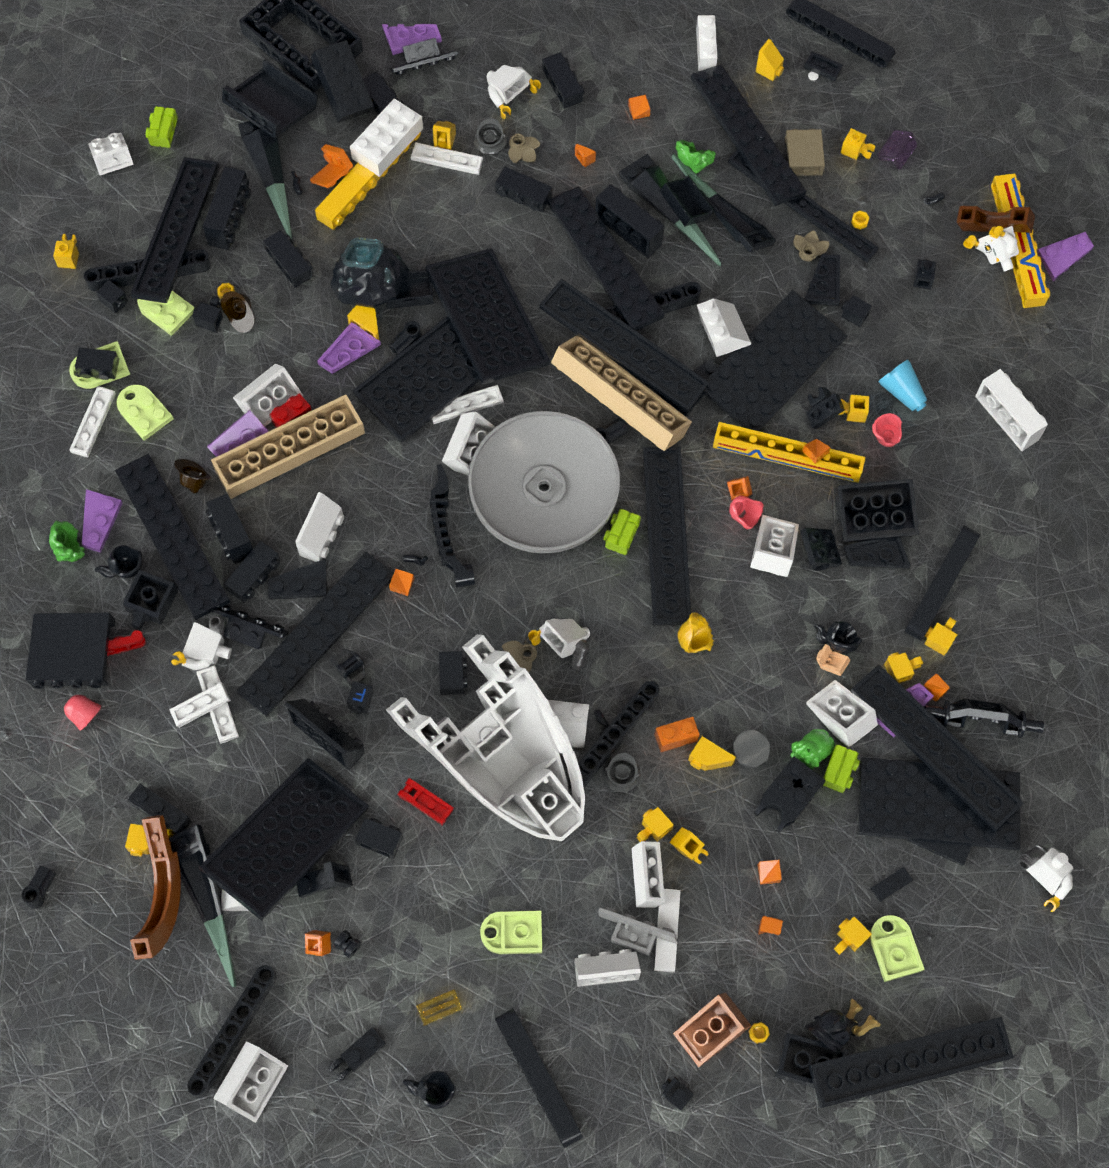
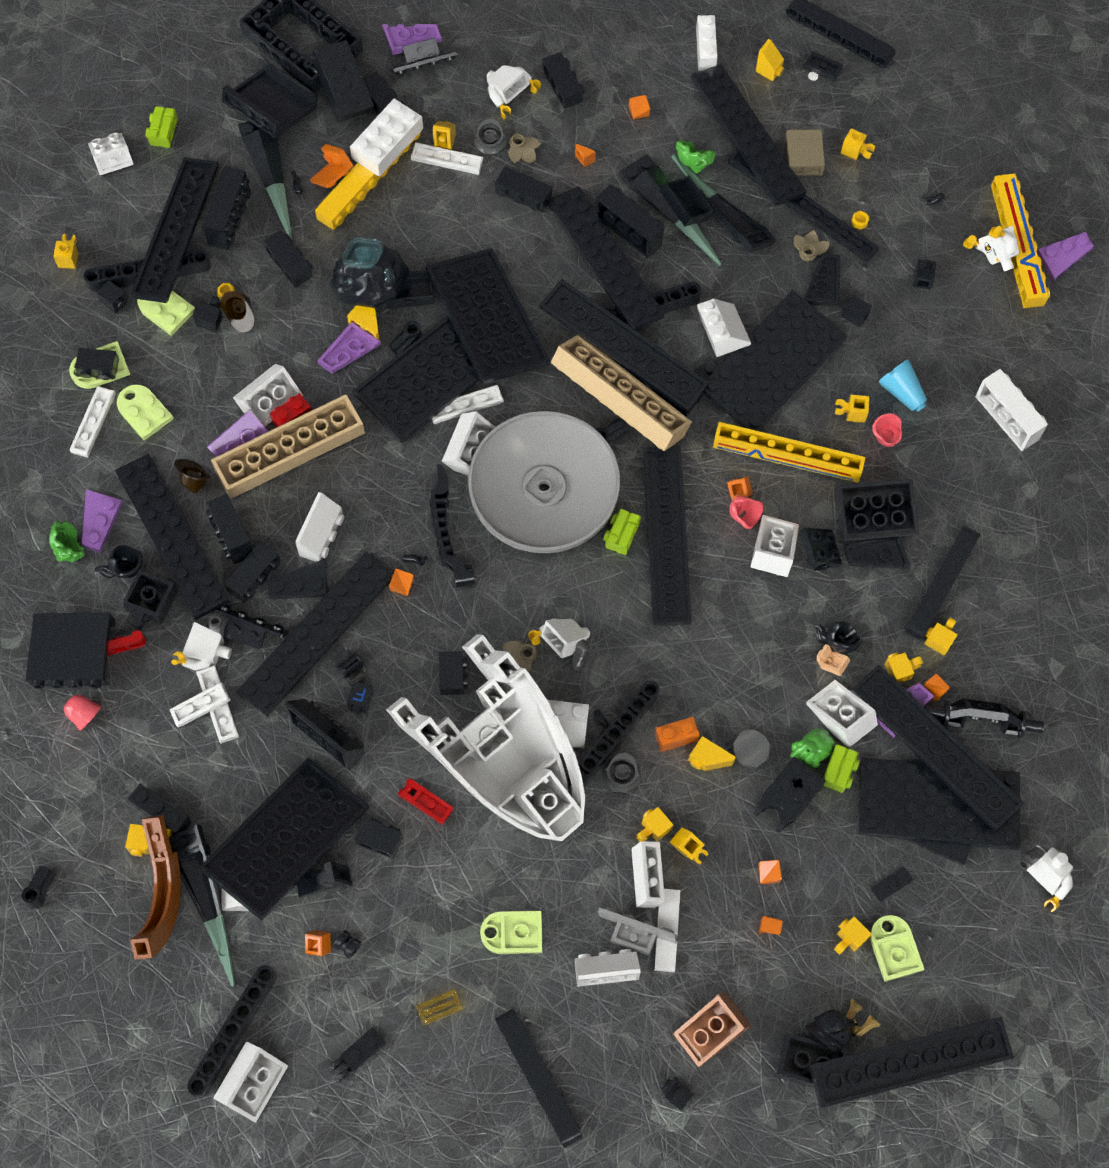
black hair [403,1071,456,1109] -> none
yellow hair [677,612,714,653] -> none
yellow tile [748,1022,770,1044] -> none
orange slope [803,439,831,464] -> none
black plate [806,387,845,429] -> none
clear purple bracket [878,130,917,169] -> none
reddish brown arch [956,206,1035,233] -> none

